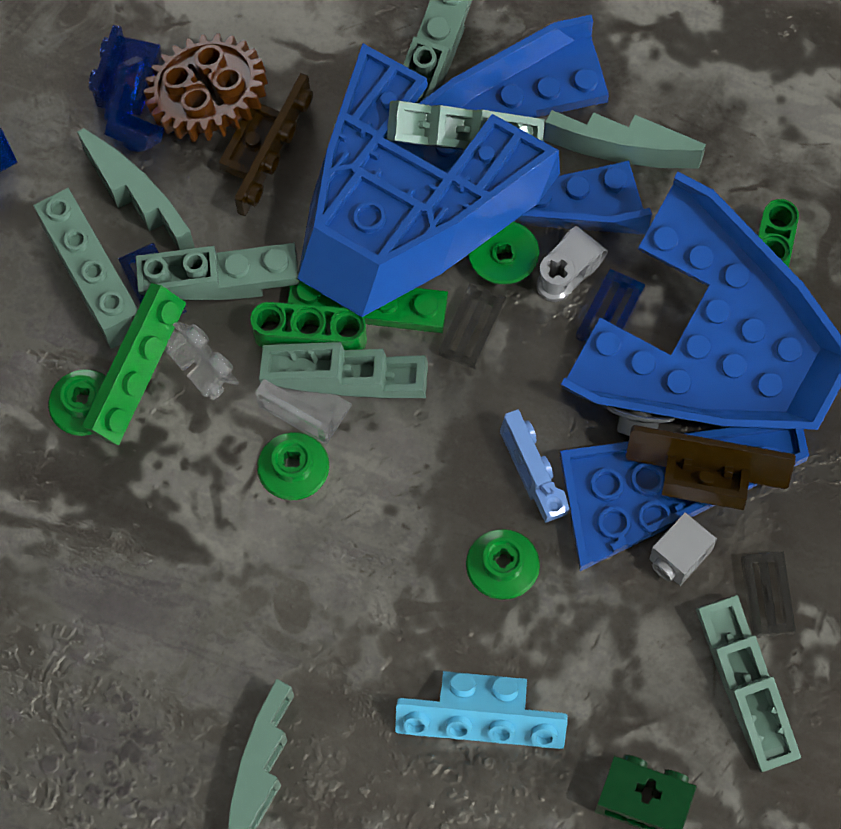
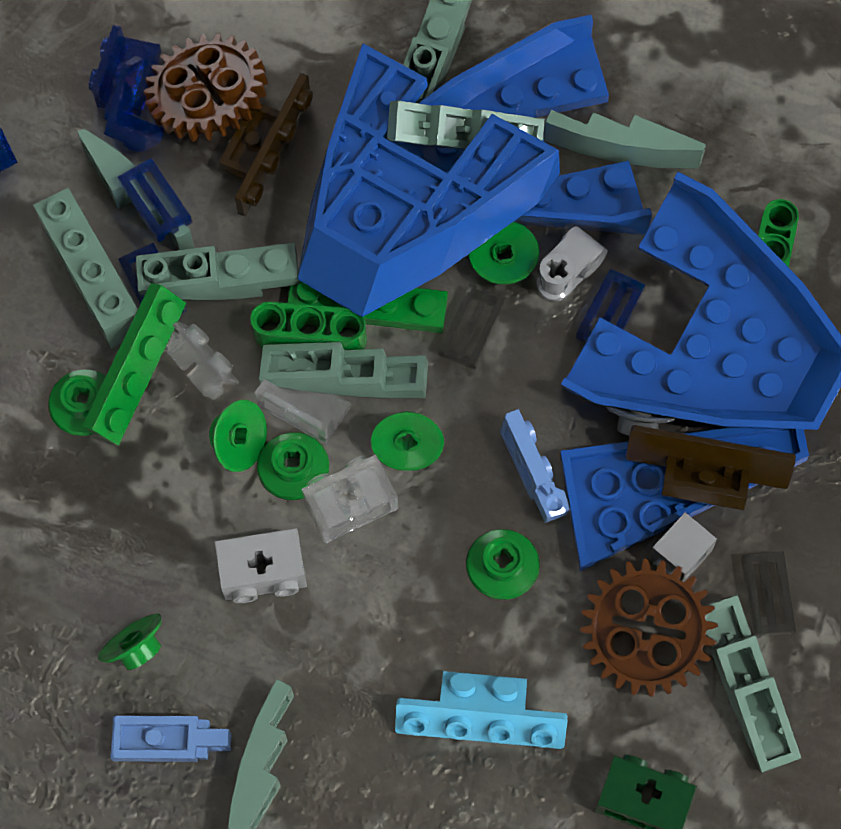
none -> green piece [98,613,162,670]
none -> medium blue hinge [110,716,232,762]
none -> clear blue tile [118,158,193,242]
none -> green piece [209,400,267,472]
none -> light grey brick [215,528,307,603]
none -> clear brick [302,454,398,544]
none -> green piece [371,411,444,471]
none -> reddish brown gear [580,559,718,697]

